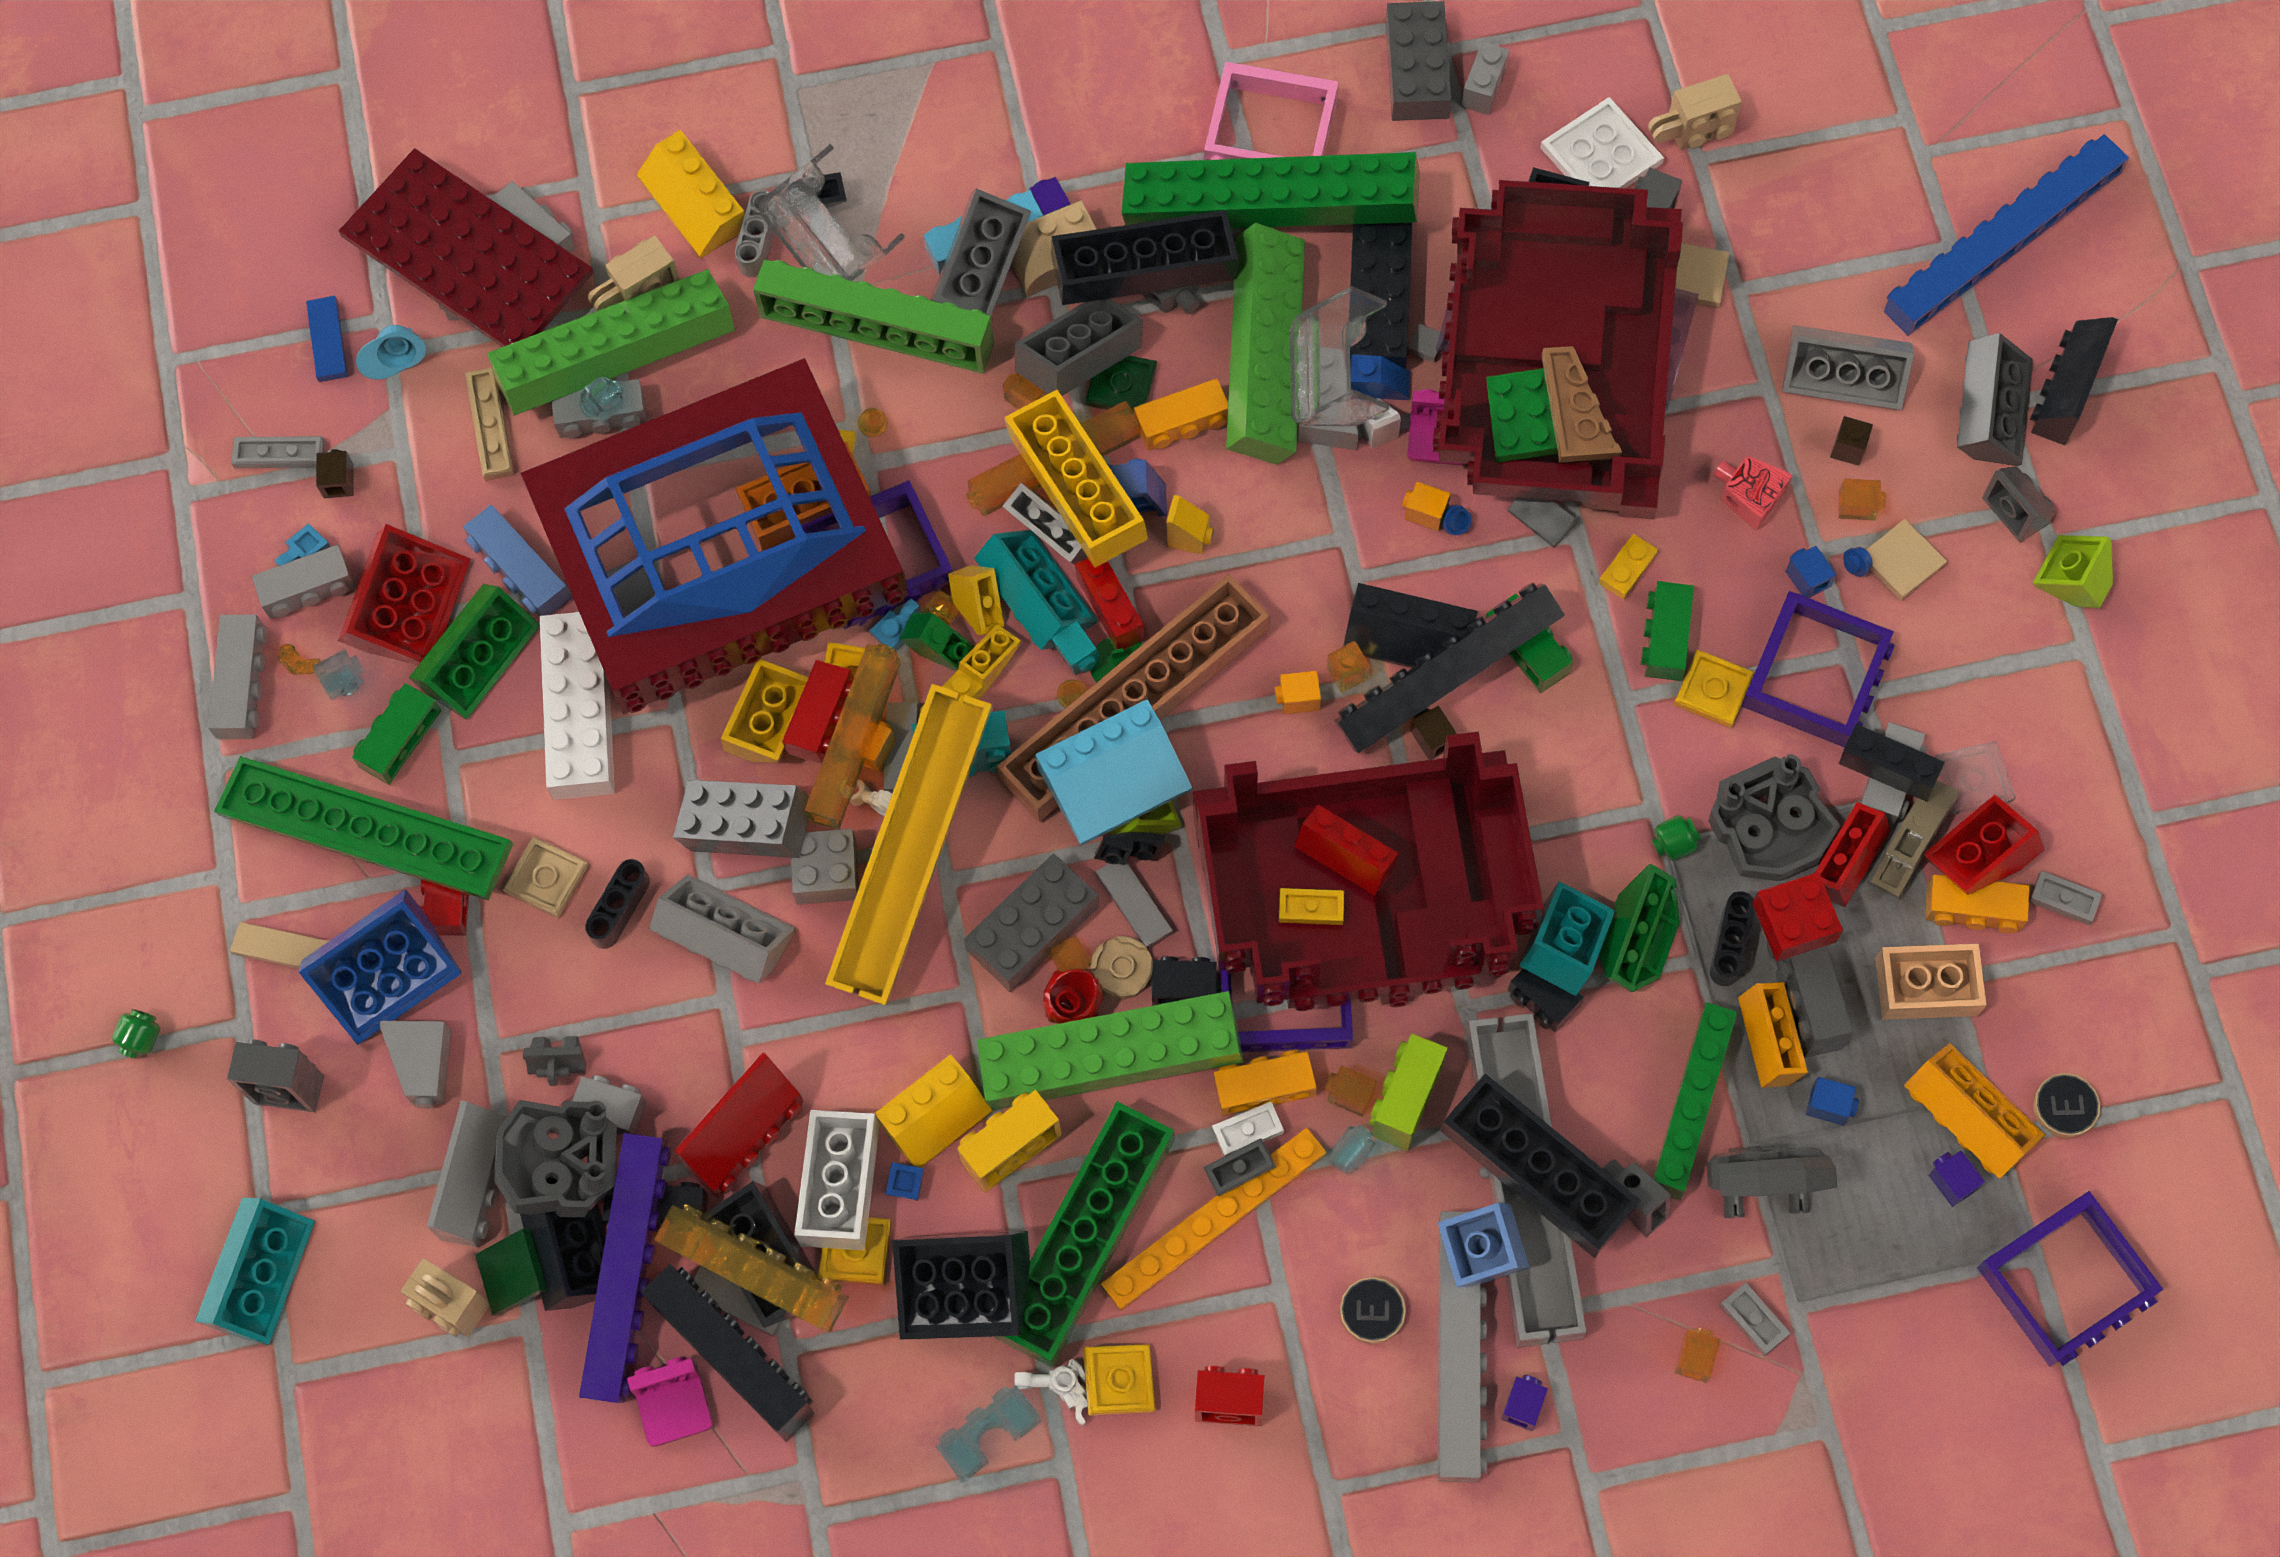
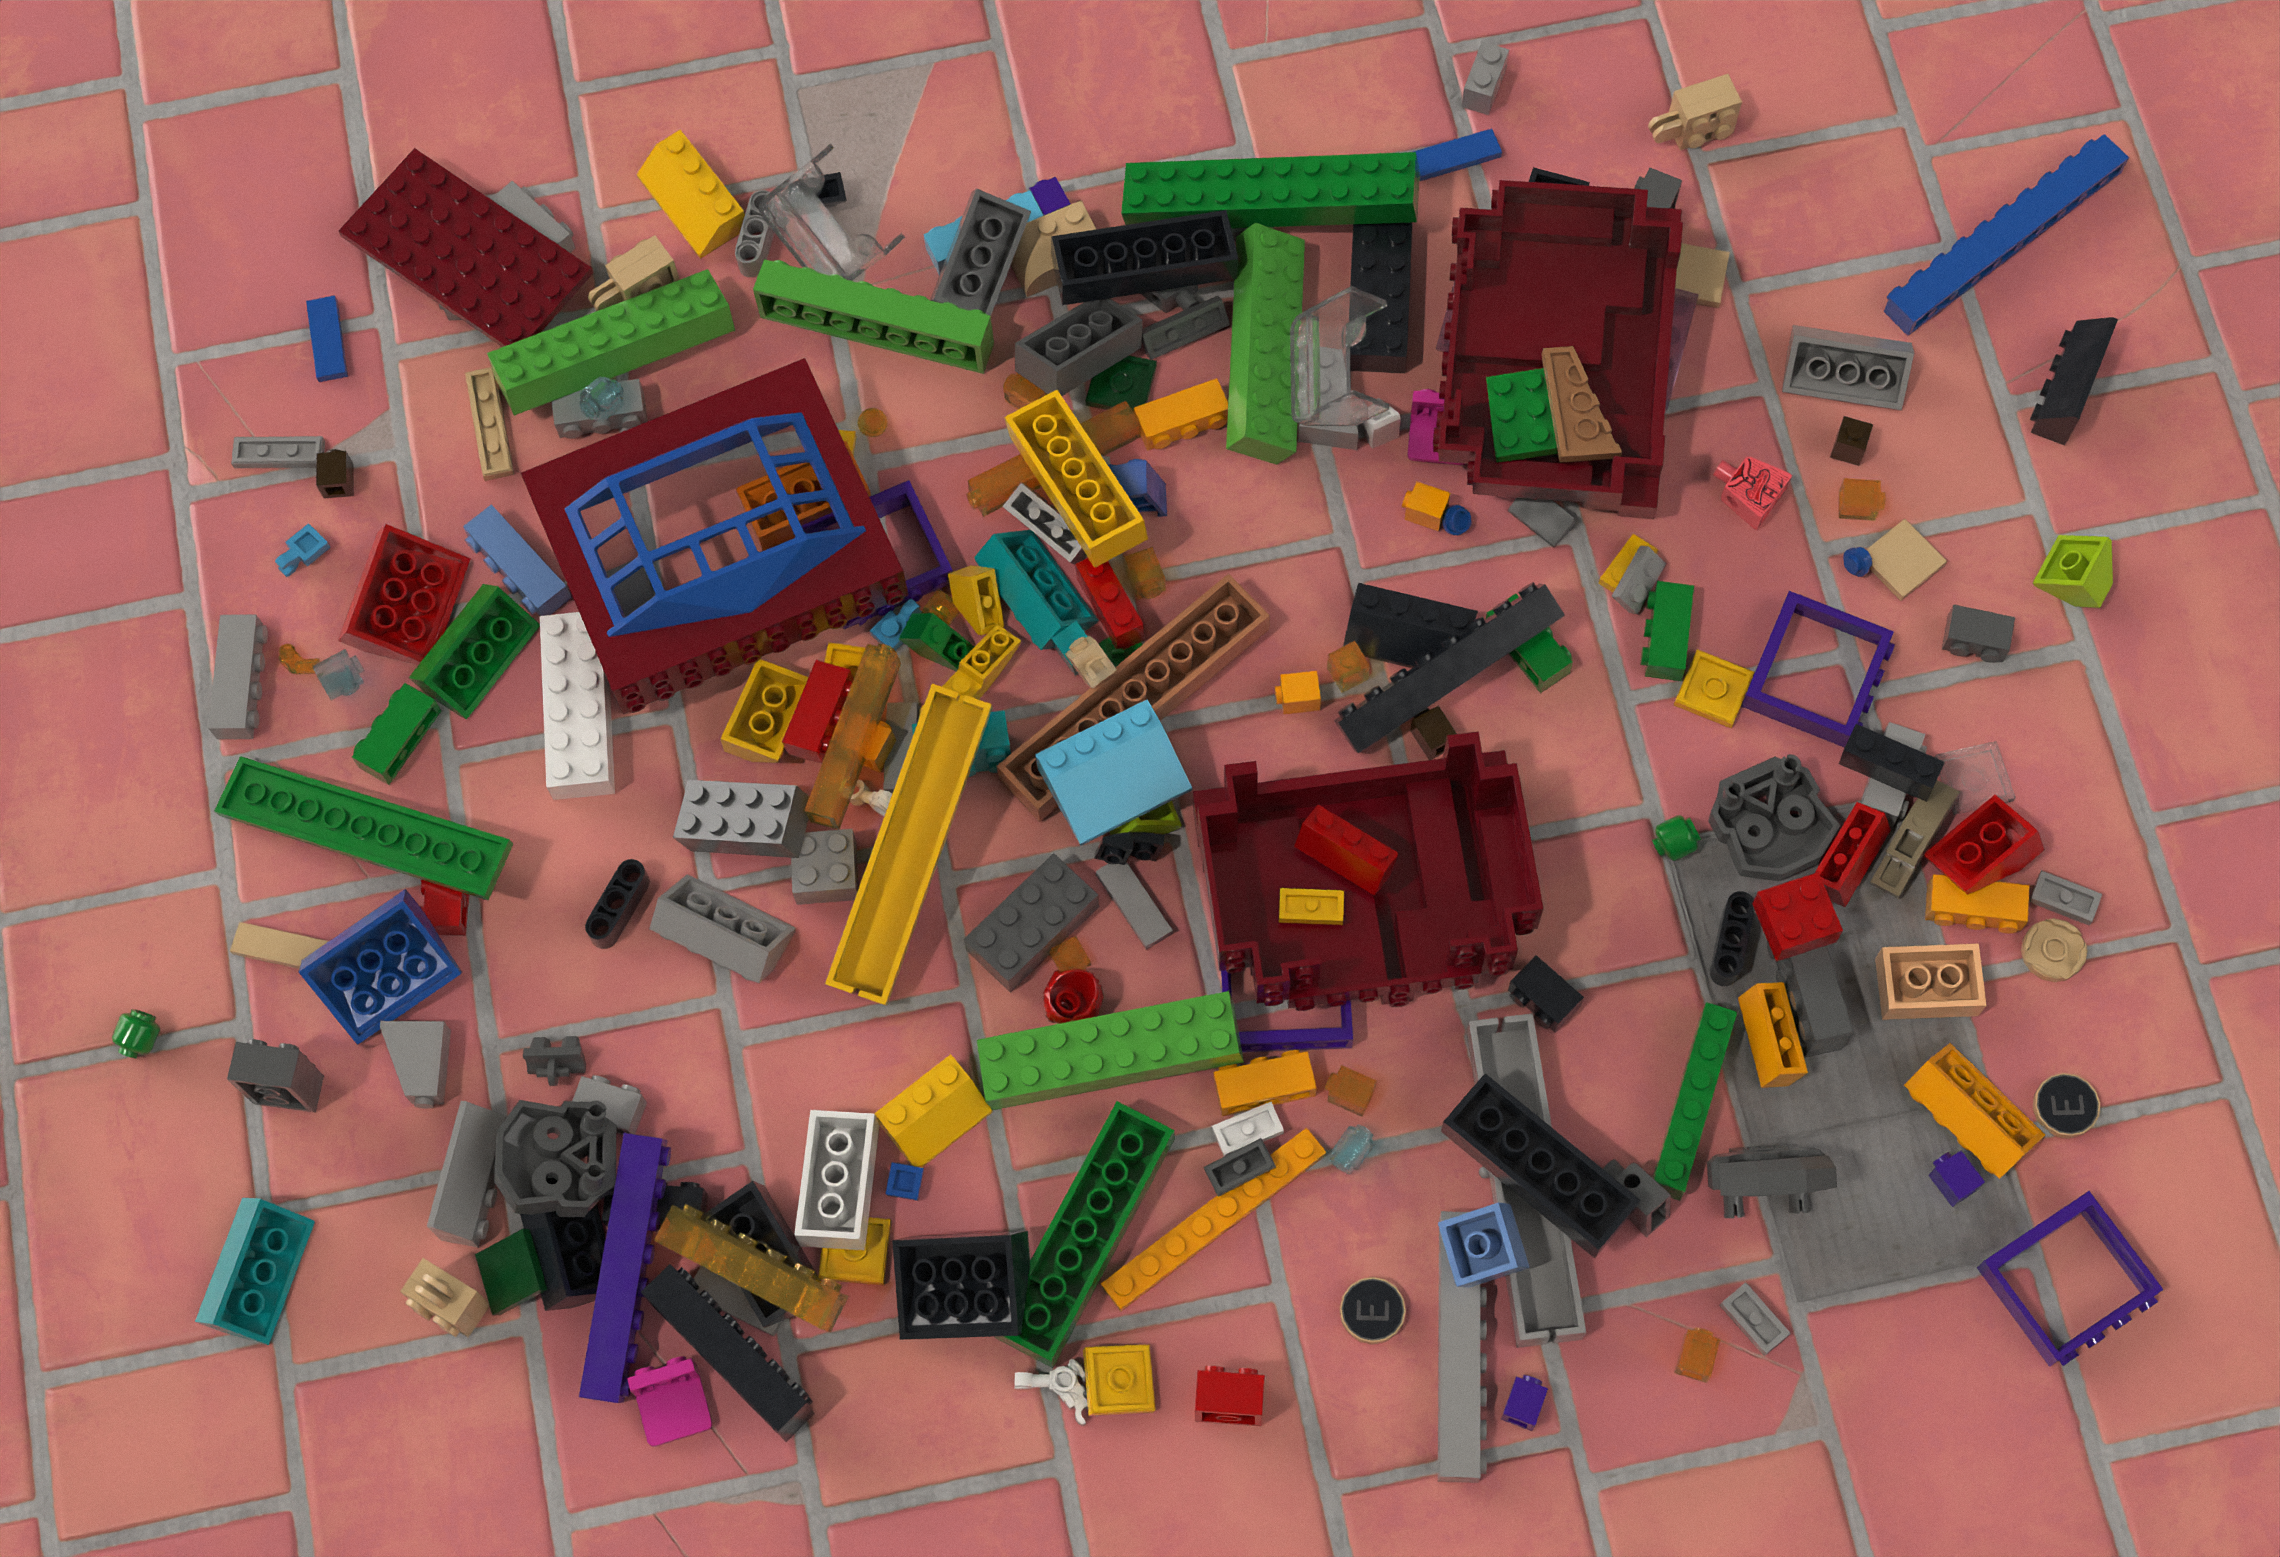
light grey brick [251,544,356,619] -> none
medium azure piece [356,325,426,379] -> none
tan tile [502,837,589,919] -> none
red slope [675,1052,804,1198] -> none
clear light blue arch [936,1385,1041,1483] -> none
yellow brick [957,1090,1062,1194] -> none
clear yellow plate [1057,679,1087,708] -> none
tan tile [1090,936,1153,999] -> none
black brick [1152,956,1217,1006] -> none
yellow slope [1167,495,1214,555] -> none
bright pink window [1204,62,1338,160] -> none
blue slope [1350,355,1410,400] -> none
lime brick [1369,1033,1448,1151] -> none
dark grey brick [1385,1,1451,121] -> none
light grey tile [1407,324,1445,363] -> none
teal brick [1519,881,1615,996] -> none
white plate [1540,97,1664,188] -> none
green wedge [1599,864,1680,992] -> none
blue brick [1785,545,1836,598] -> none
blue brick [1806,1077,1859,1126] -> none
dark grey slope [1957,333,2033,466] -> none
dark grey slope [1982,466,2056,543] -> none
none -> tan brick [1065,636,1117,688]
none -> clear yellow brick [1124,547,1166,600]
none -> dark grey plate [1142,296,1230,360]
none -> blue tile [1413,128,1502,181]
none -> light grey plate [1612,546,1666,614]
none -> dark grey piece [1942,605,2015,663]
none -> tan tile [2021,918,2087,982]

